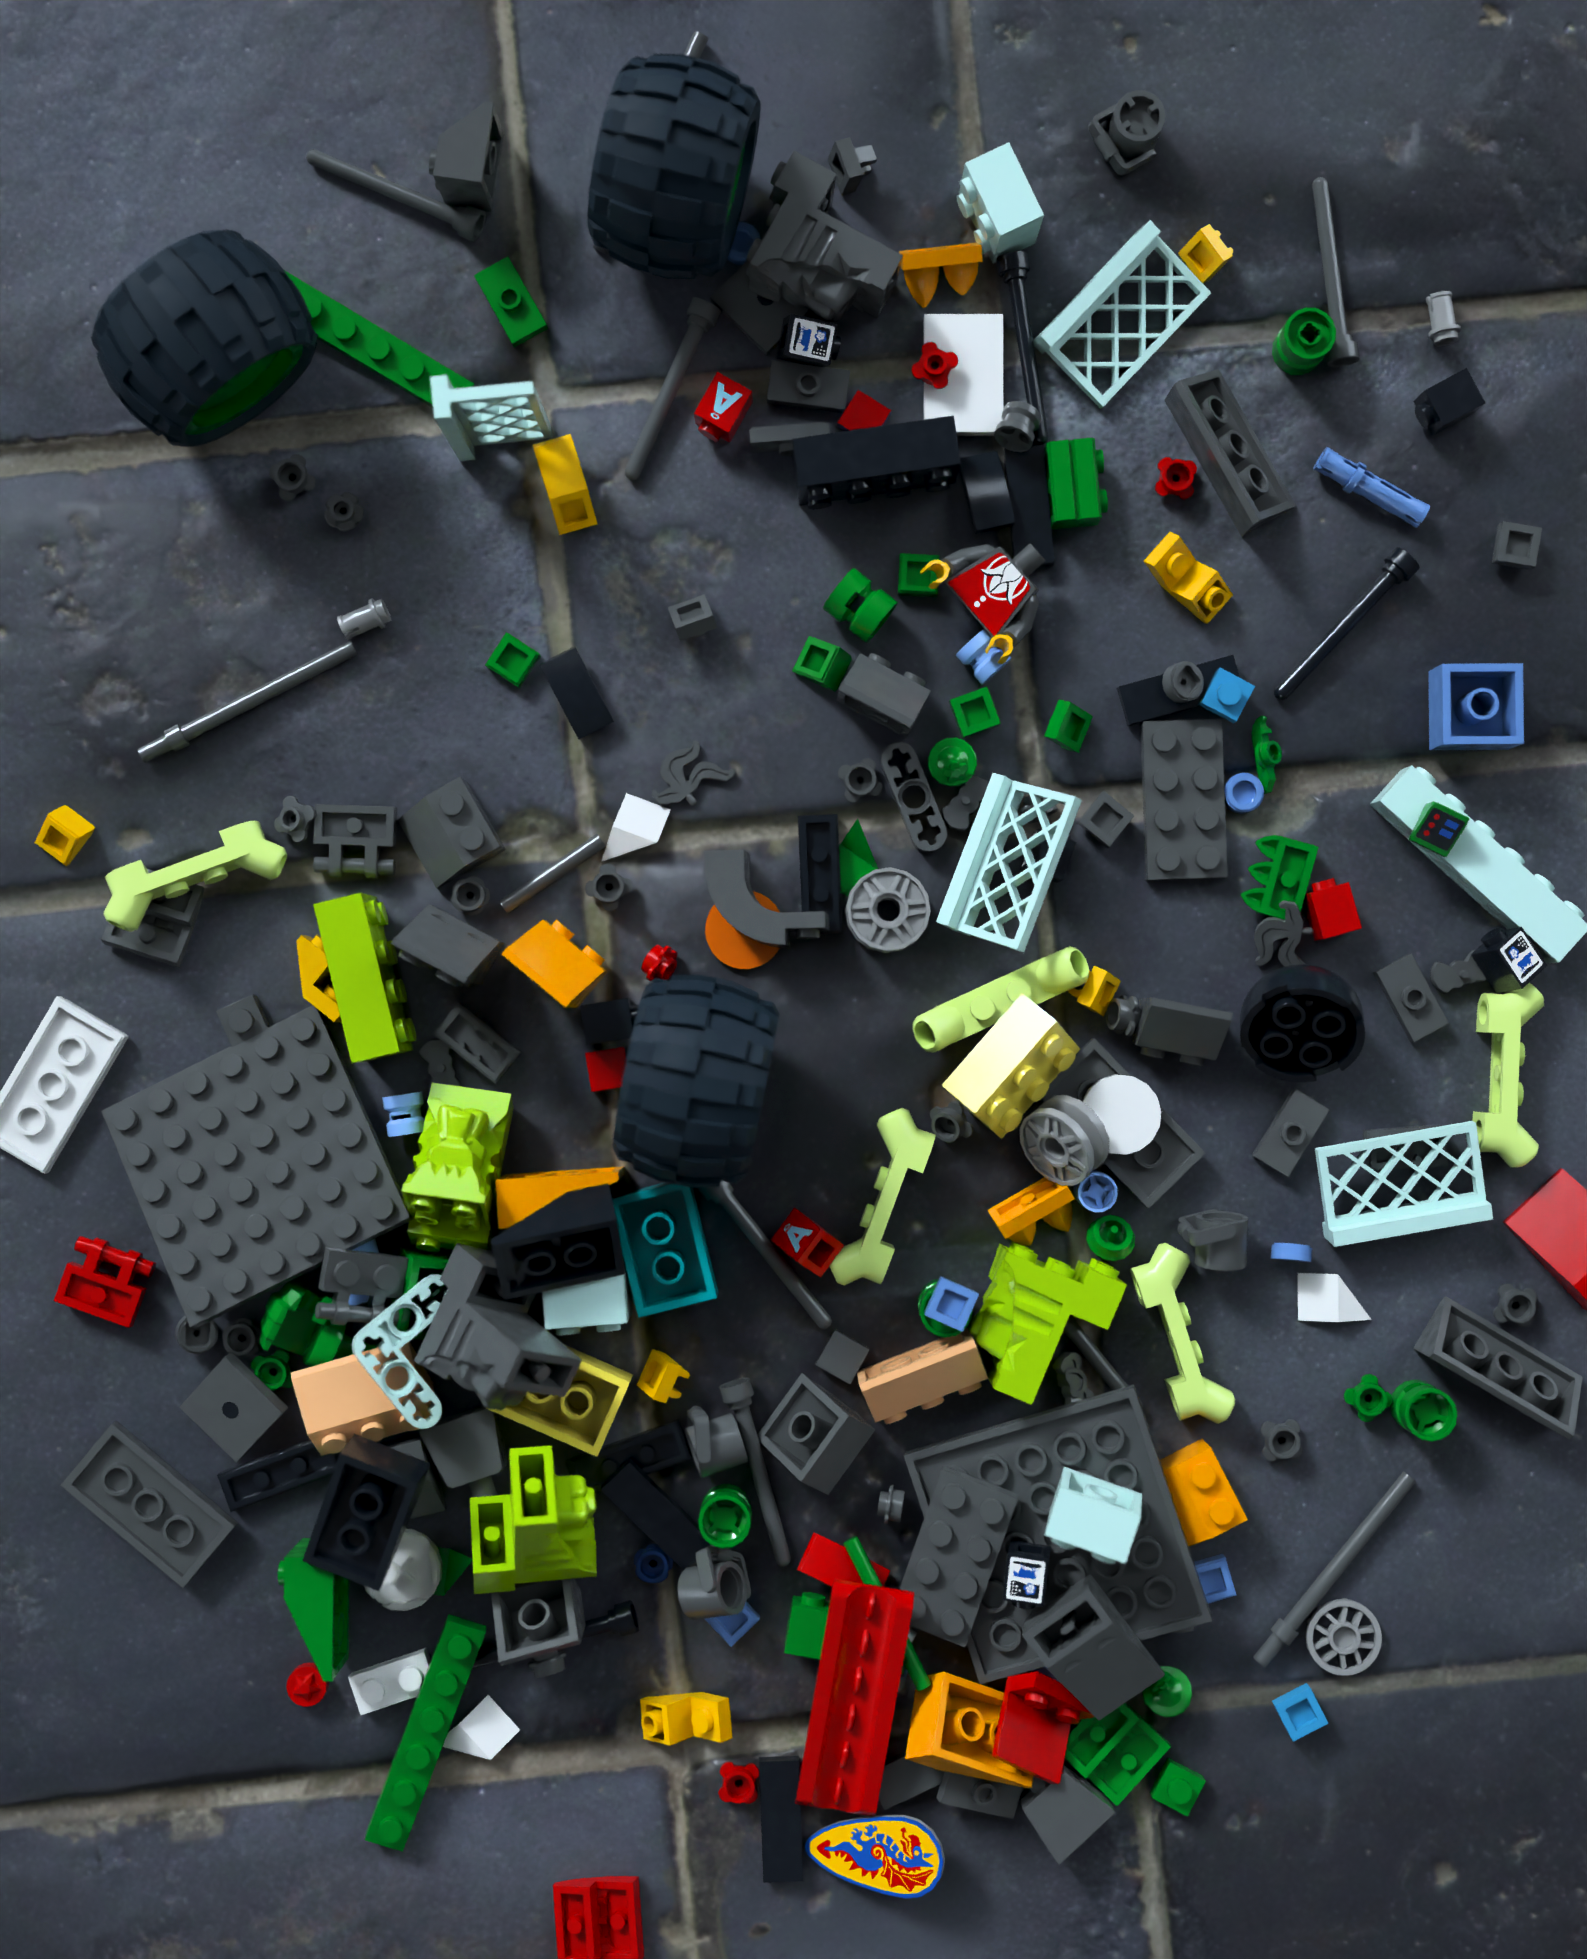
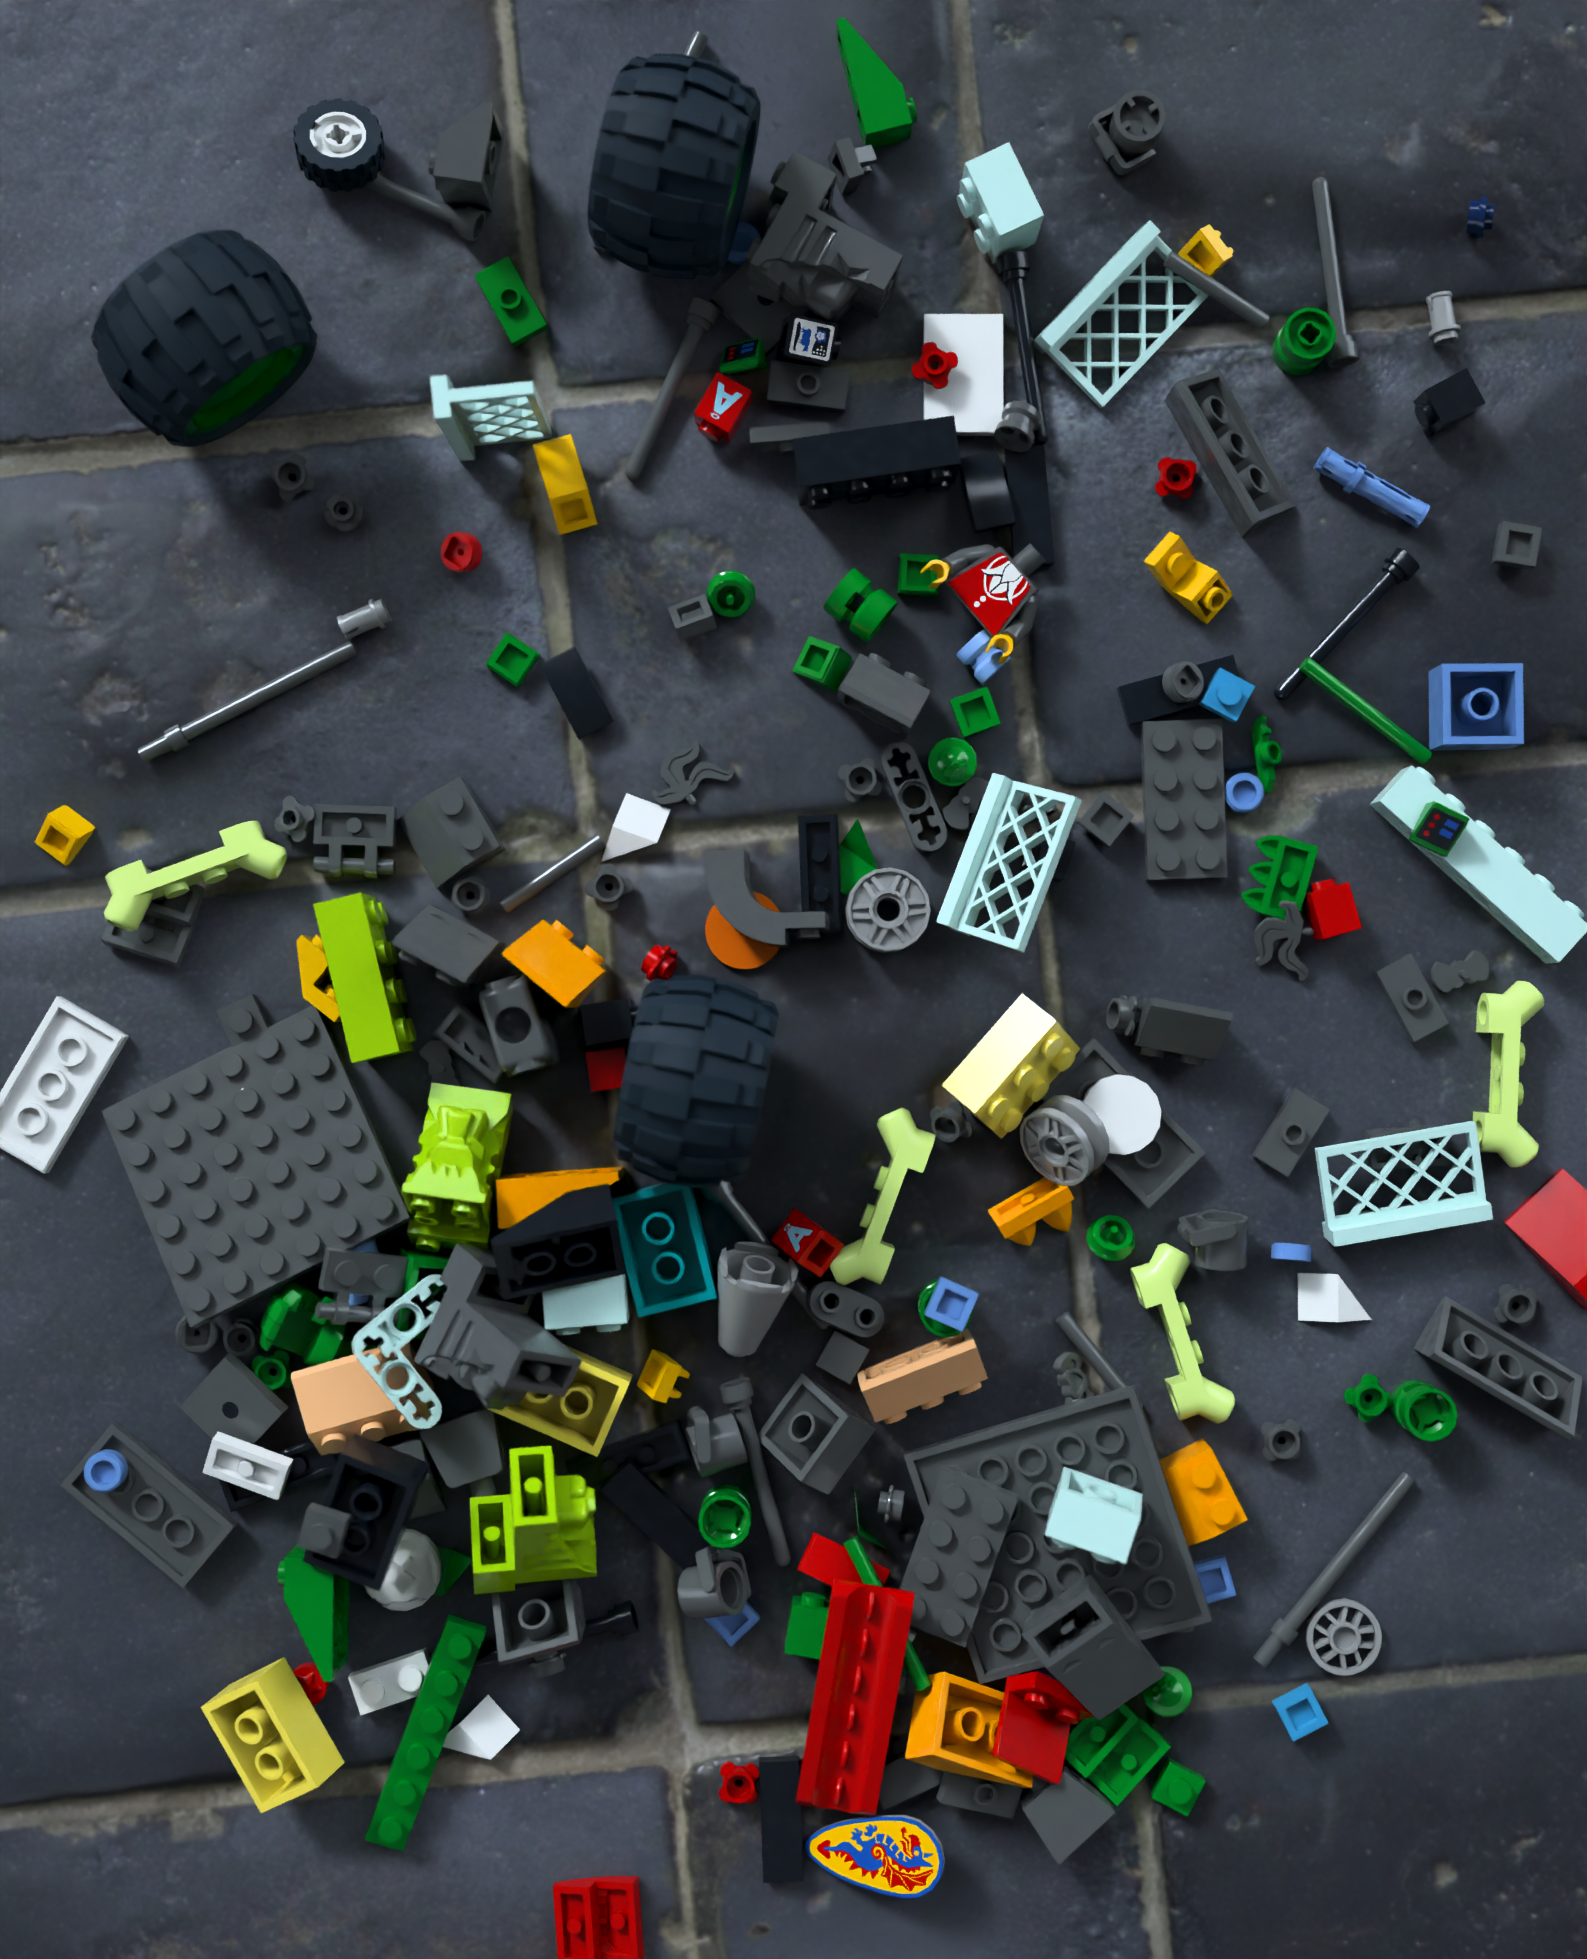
red plate [54,1236,156,1328] -> none
green plate [284,270,476,408] -> none
light blue wheel [382,1092,425,1137] -> none
dark blue plate [634,1543,673,1583] -> none
yellow slope [640,1692,733,1746] -> none
red tile [837,390,892,431] -> none
light orange tile [899,243,983,308] -> none
yellowish green plate [912,946,1089,1053] -> none
lime brick [968,1241,1127,1405] -> none
brick [1003,1540,1051,1609] -> none
green brick [1044,438,1108,529] -> none
green plate [1044,699,1093,753] -> none
yellow tile [1068,966,1121,1016] -> none
light blue wheel [1073,1170,1118,1212] -> none
black cylinder [1240,964,1365,1082] -> none
black brick [1471,927,1547,993] -> none
none -> medium blue tile [84,1449,128,1493]
none -> light yellow brick [201,1657,345,1813]
none -> white plate [202,1431,293,1500]
none -> black wheel [293,98,385,192]
none -> dark grey plate [297,1503,351,1559]
none -> red tile [441,532,482,573]
none -> dark grey piece [479,974,562,1078]
none -> green hat [707,571,755,617]
none -> light grey cone [718,1241,798,1357]
none -> green slope [719,338,768,376]
none -> dark grey plate [806,1281,884,1338]
none -> green slope [836,17,917,148]
none -> green sticker [854,1485,888,1550]
none -> dark grey bar [1163,251,1270,330]
none -> green bar [1299,657,1432,765]
none -> dark blue plate [1467,196,1495,238]

